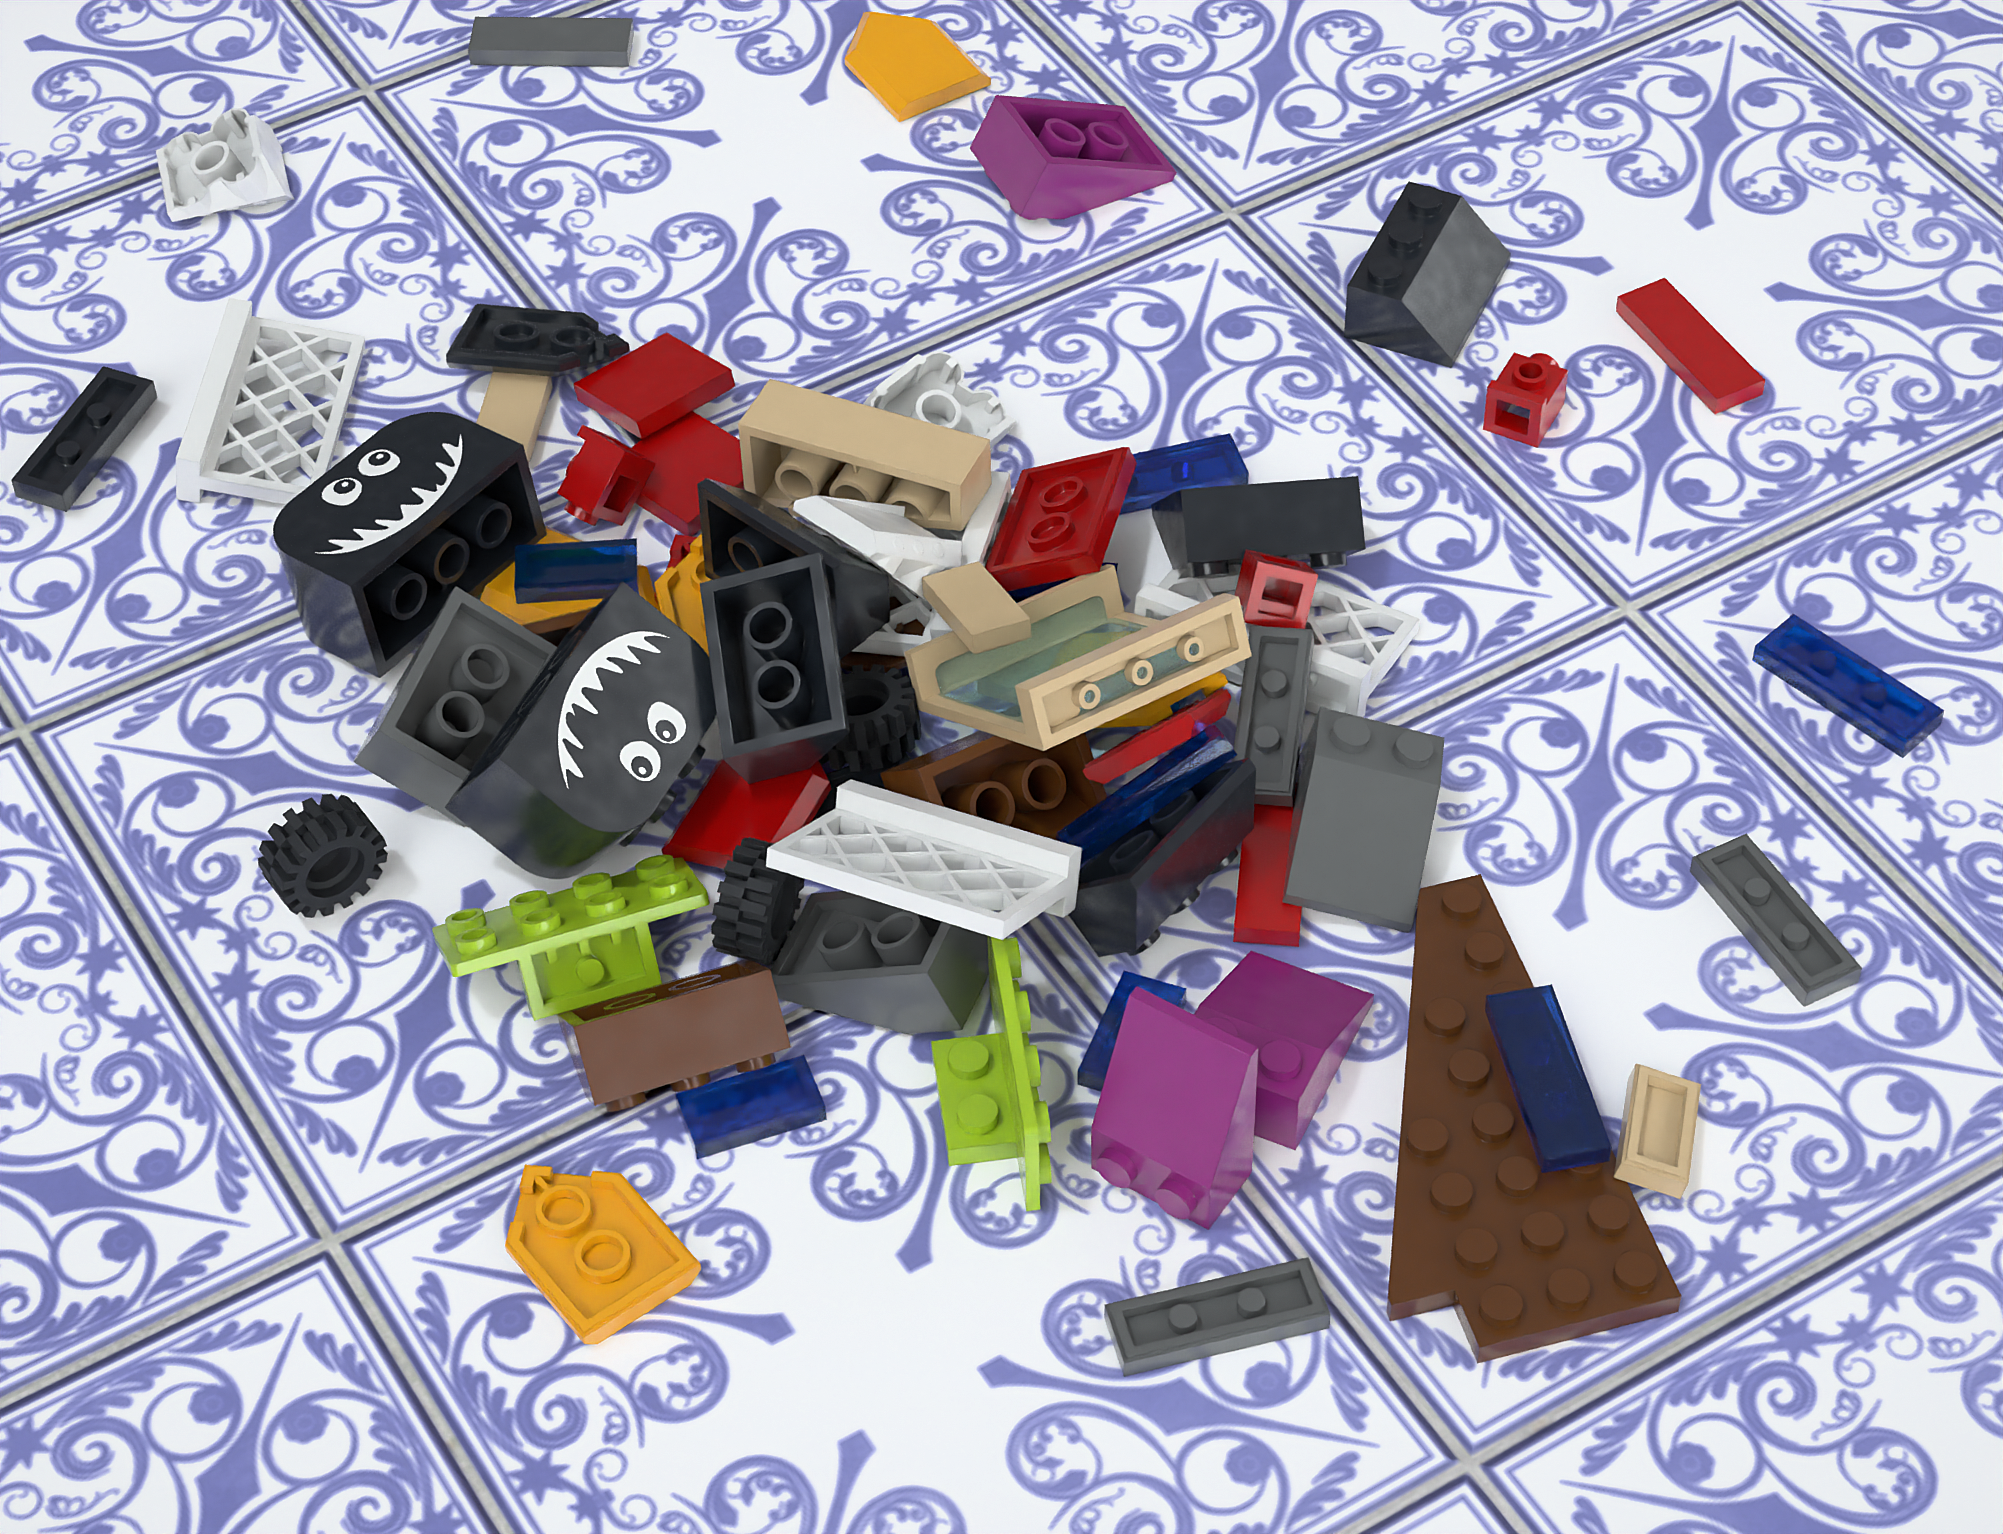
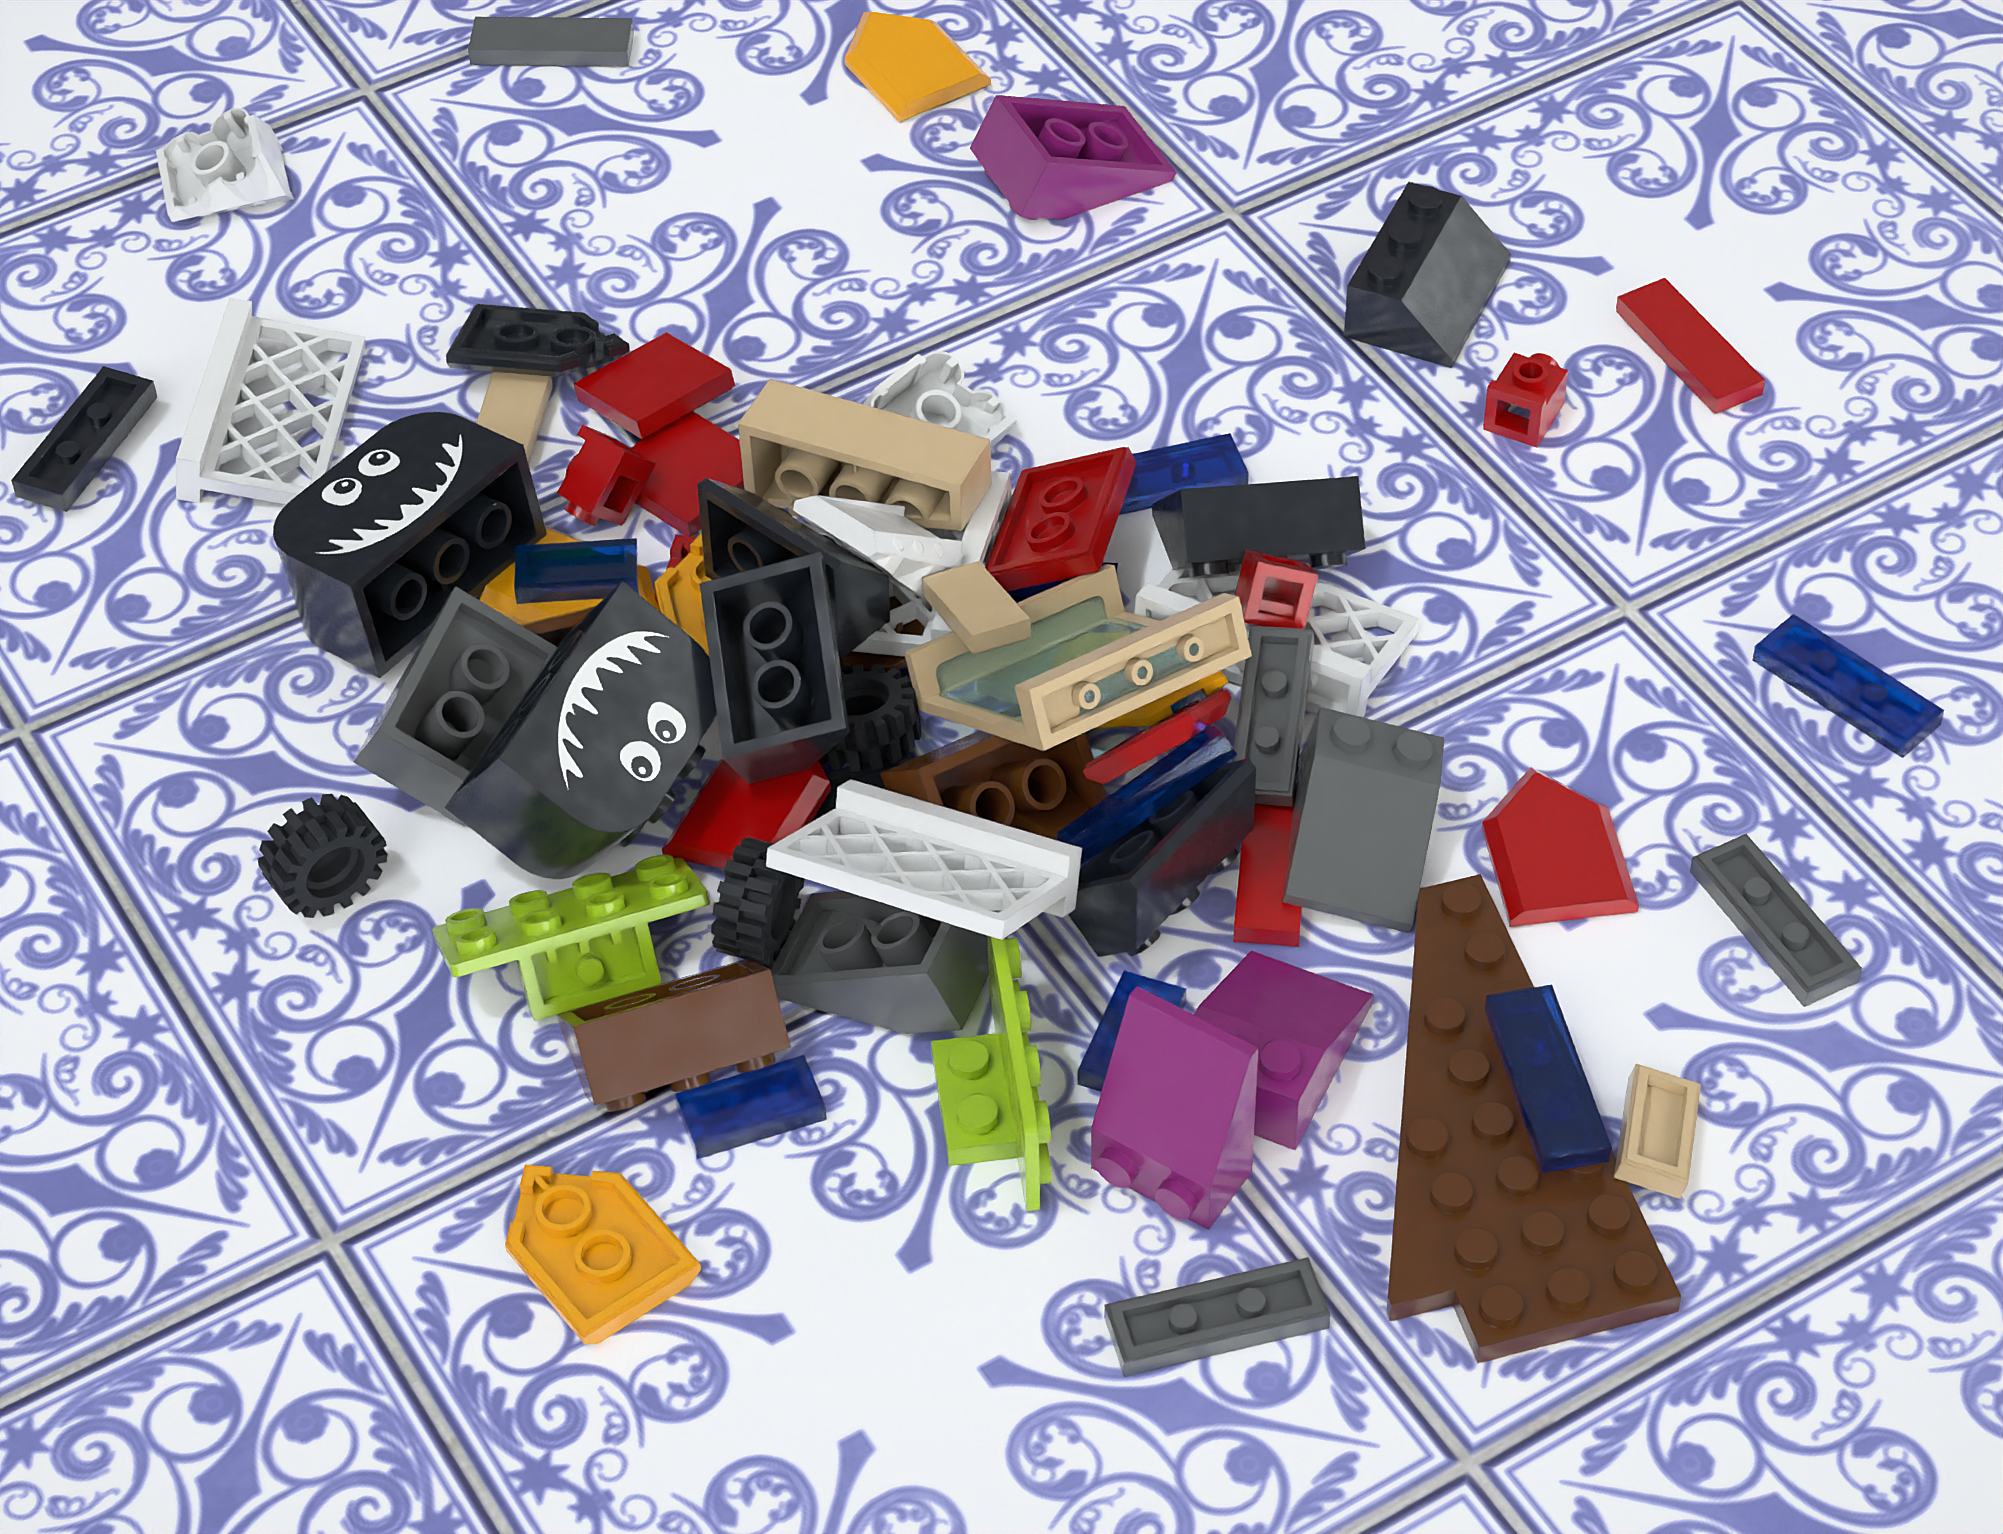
none -> red tile [1481,767,1639,927]

